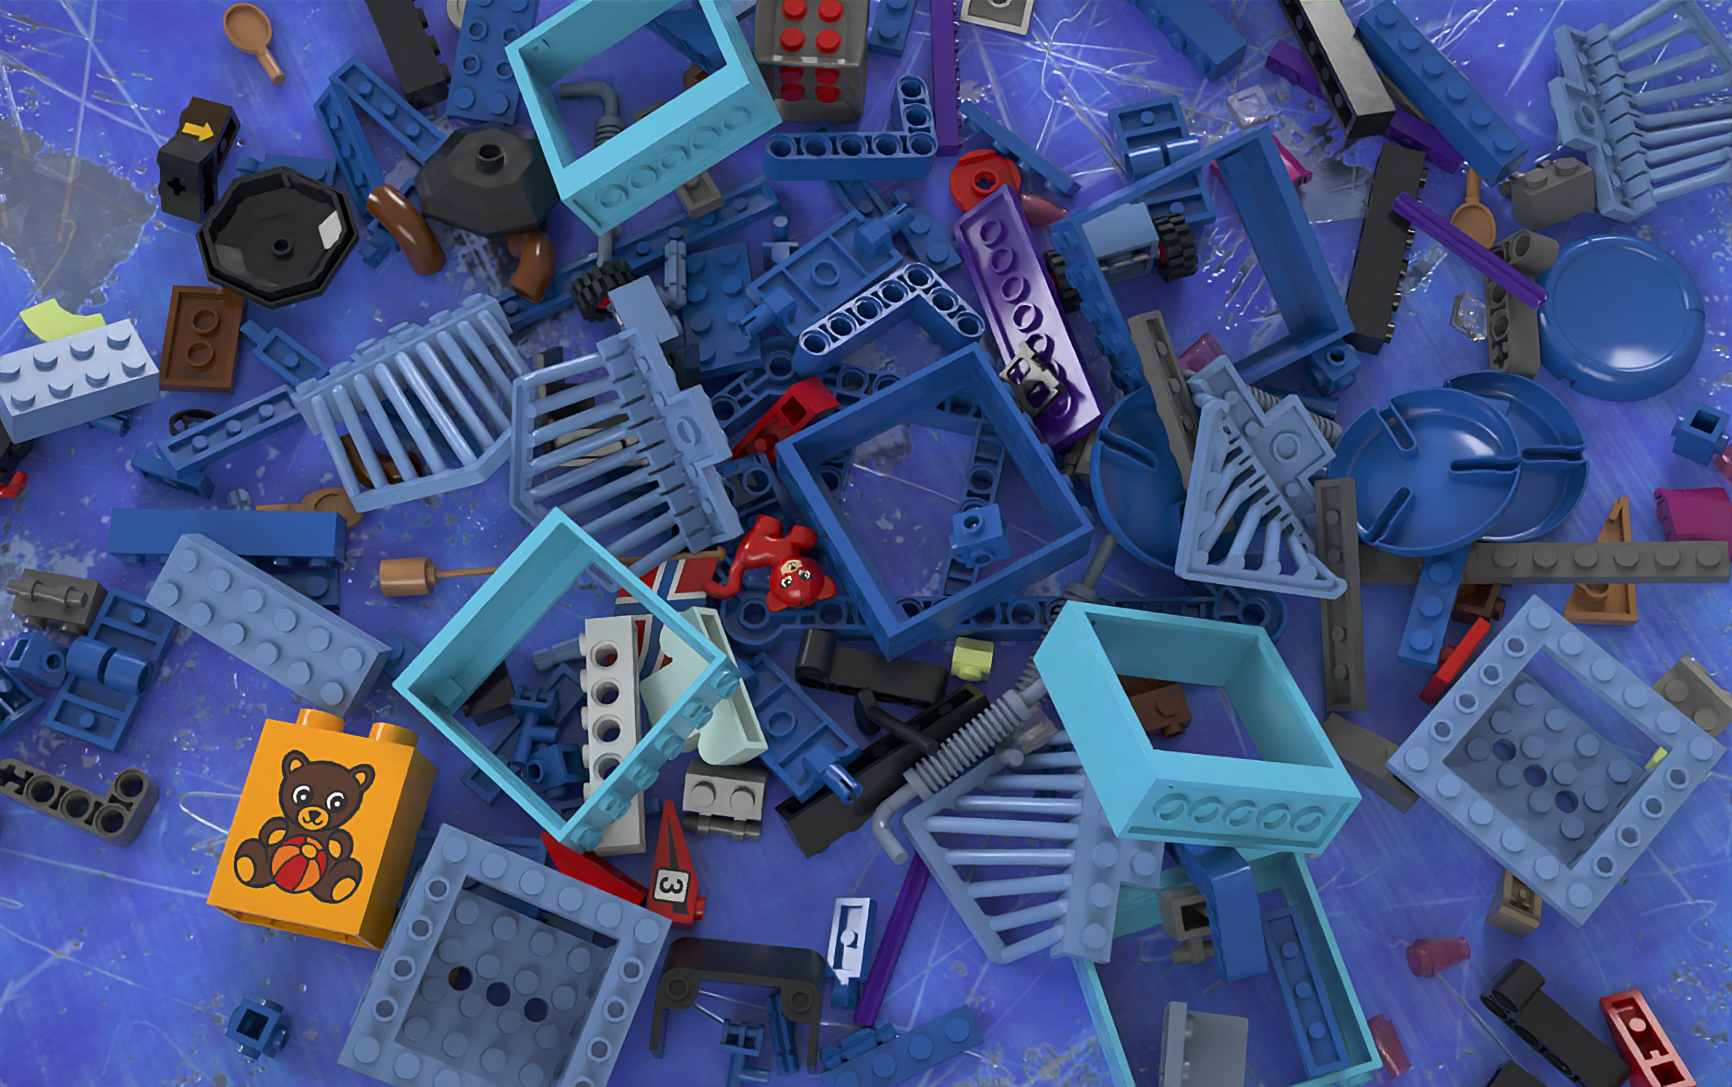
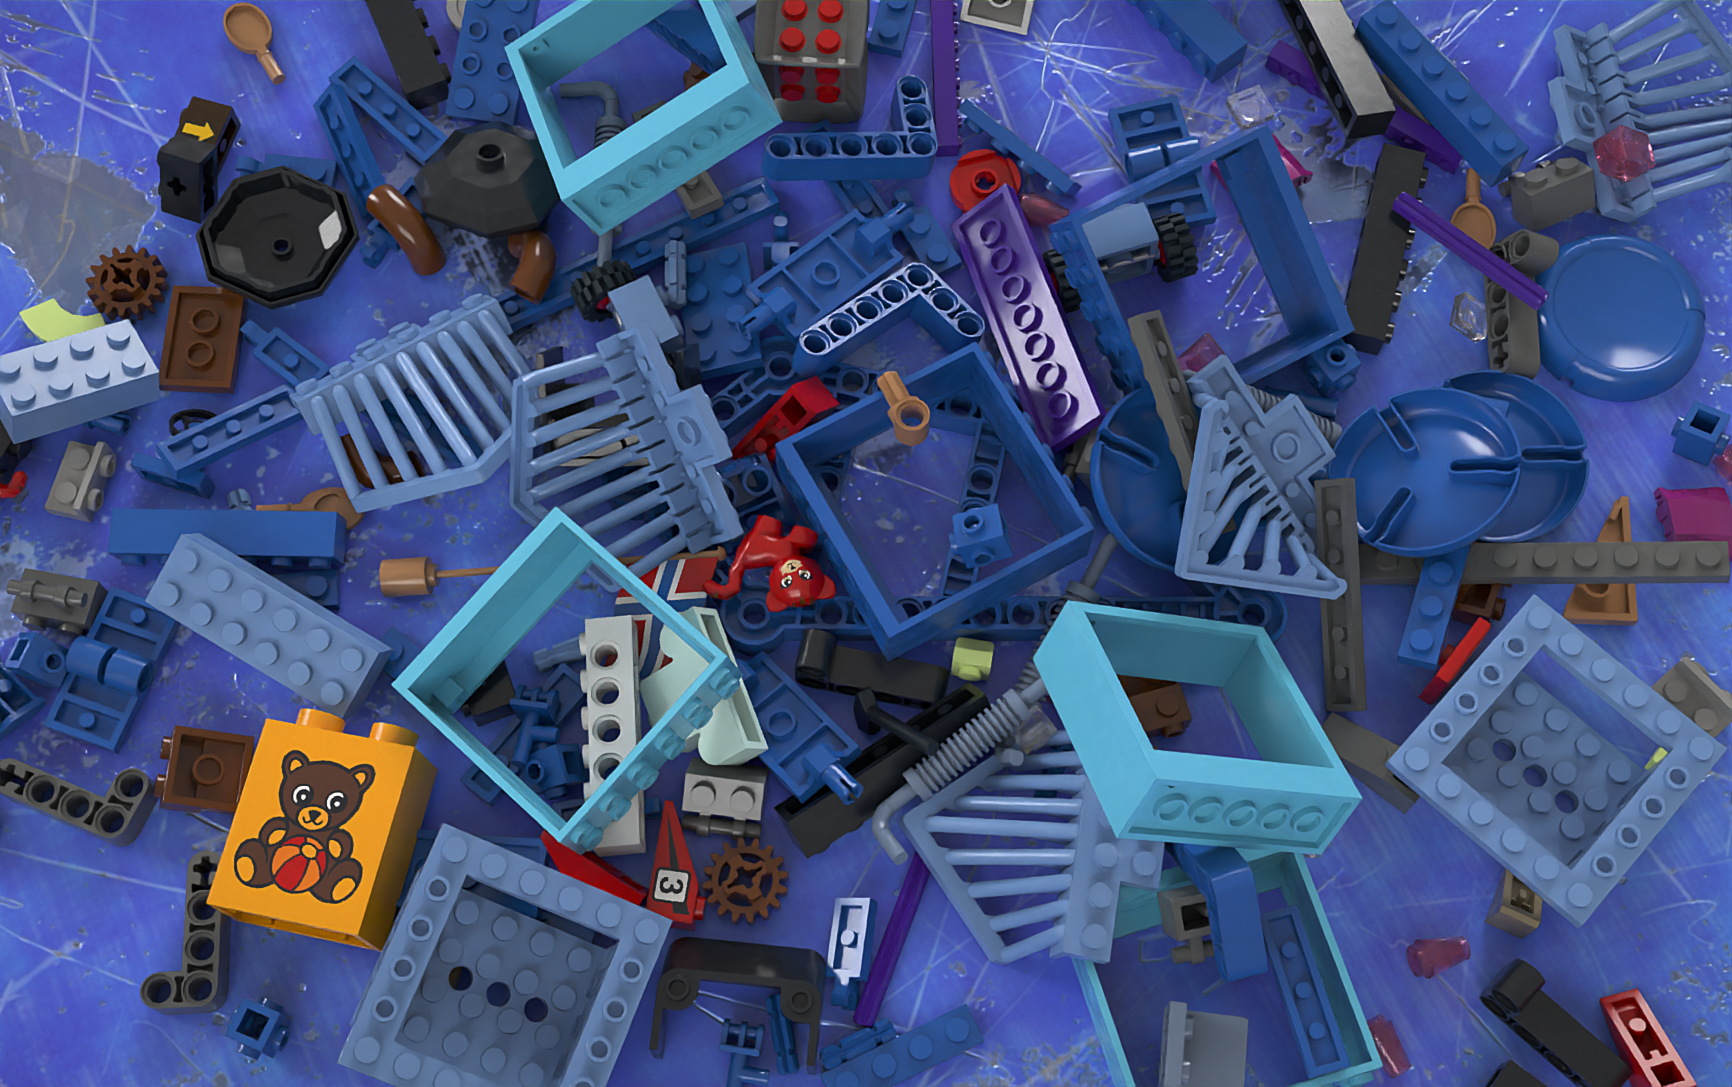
black piece [998,340,1068,425] -> none
none -> light grey bracket [44,441,117,523]
none -> reddish brown gear [86,245,170,321]
none -> dark grey beam [140,850,231,1015]
none -> reddish brown plate [153,725,255,815]
none -> reddish brown gear [702,837,789,926]
none -> medium nougat axle [877,371,930,446]
none -> clear pink brick [1592,125,1656,182]

